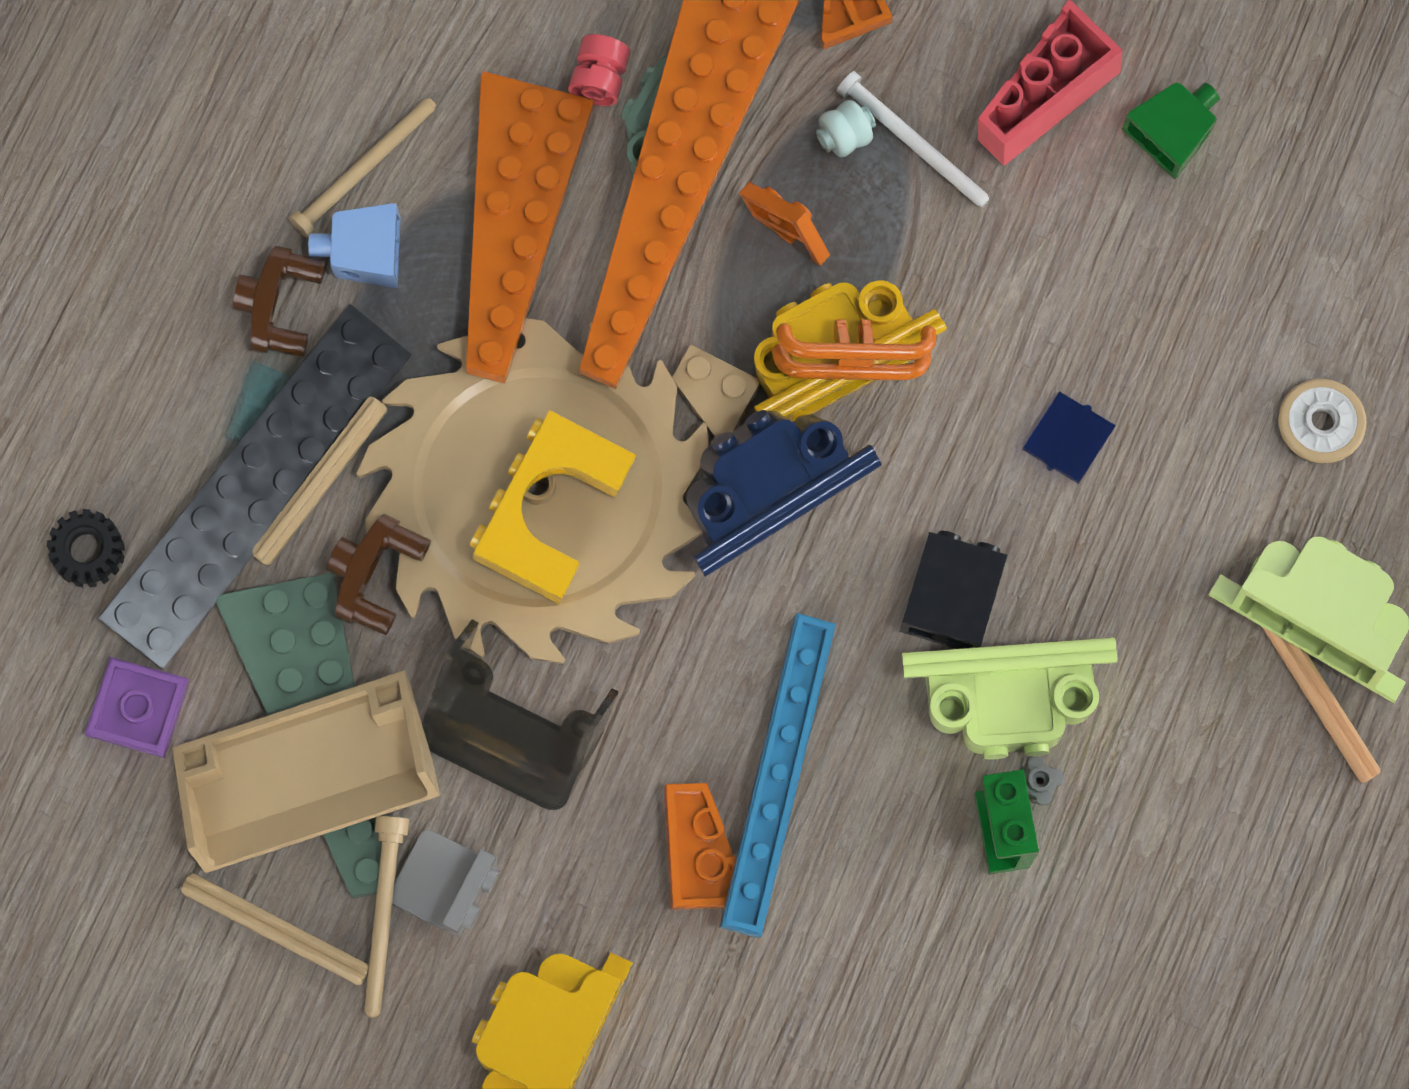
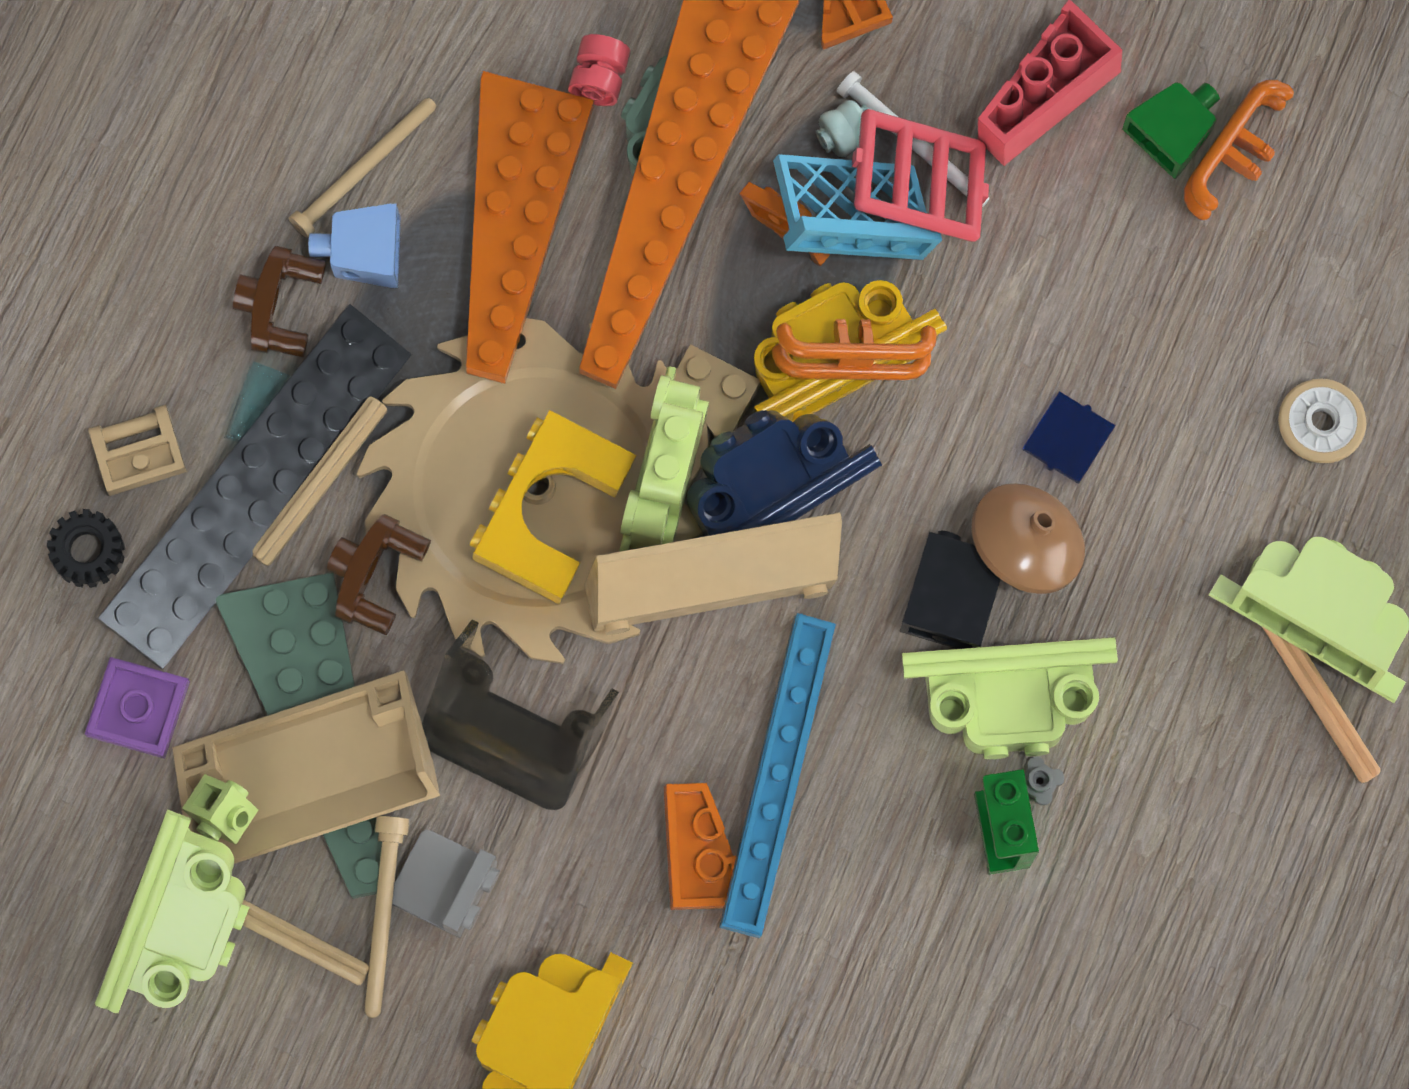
none -> tan plate [88,405,187,496]
none -> yellowish green brick [95,809,250,1013]
none -> yellowish green brick [182,774,258,844]
none -> tan slope [584,513,842,635]
none -> yellowish green brick [619,366,709,552]
none -> medium azure fence [773,154,942,260]
none -> coral bar [852,109,989,242]
none -> medium nougat dish [971,483,1085,594]
none -> orange piece [1184,80,1294,220]

